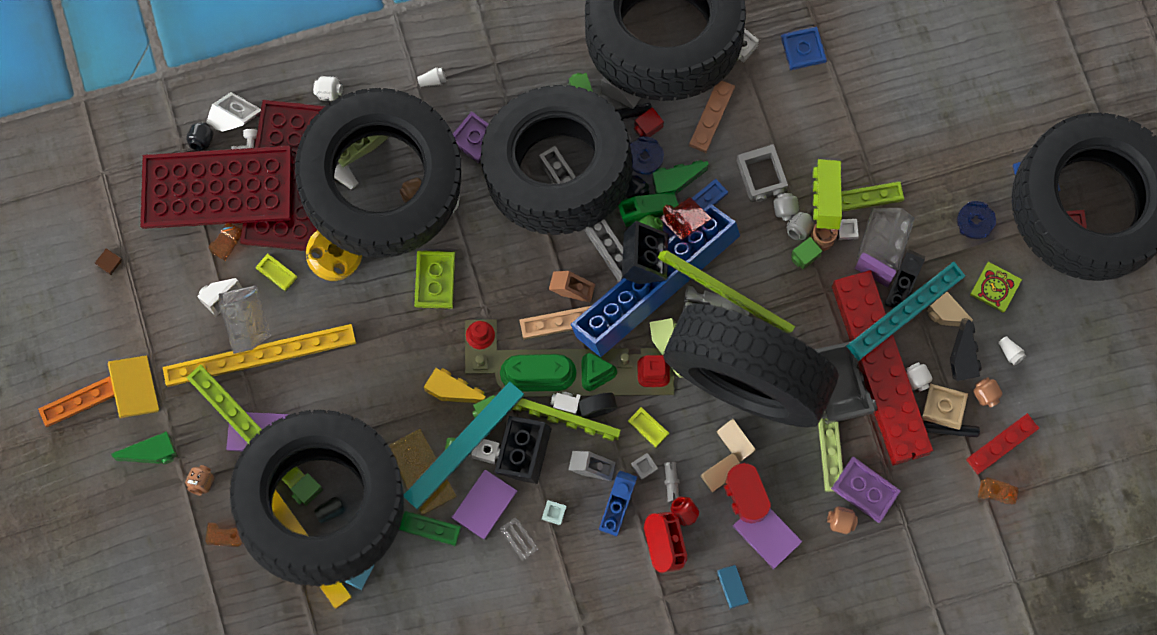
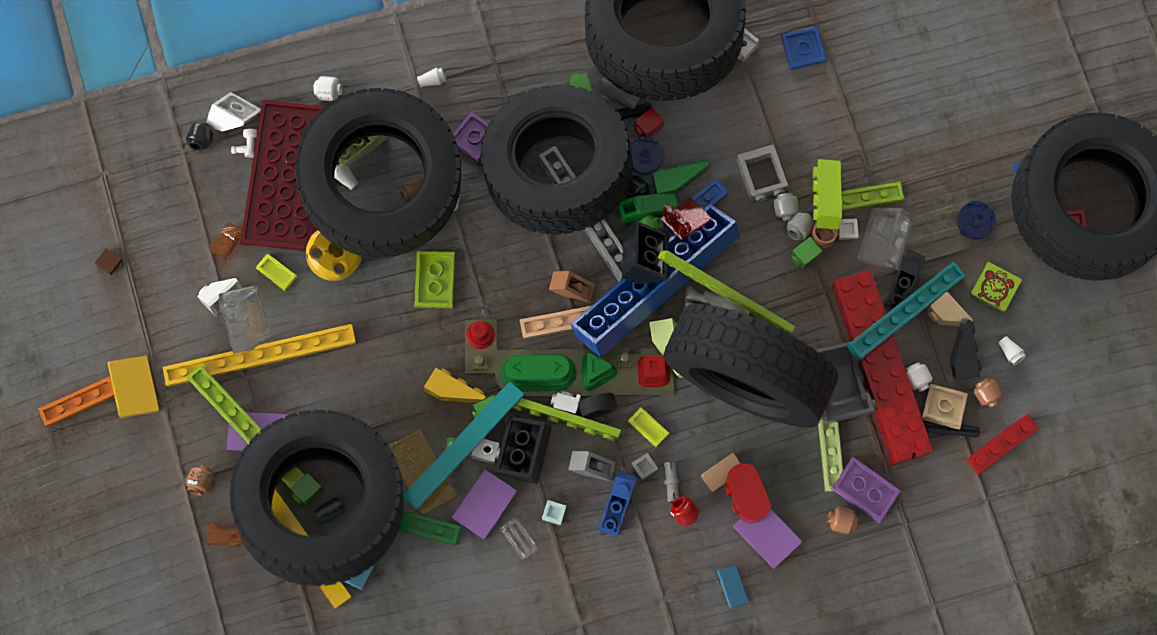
green slope [111,432,178,464] -> none
dark red plate [140,146,292,229] -> none
red brick [644,512,687,572] -> none
nougat plate [689,81,735,153] -> none
tan slope [716,419,756,462] -> none
medium lavender tile [855,252,896,288] -> none
clear orange leg [978,478,1019,504] -> none

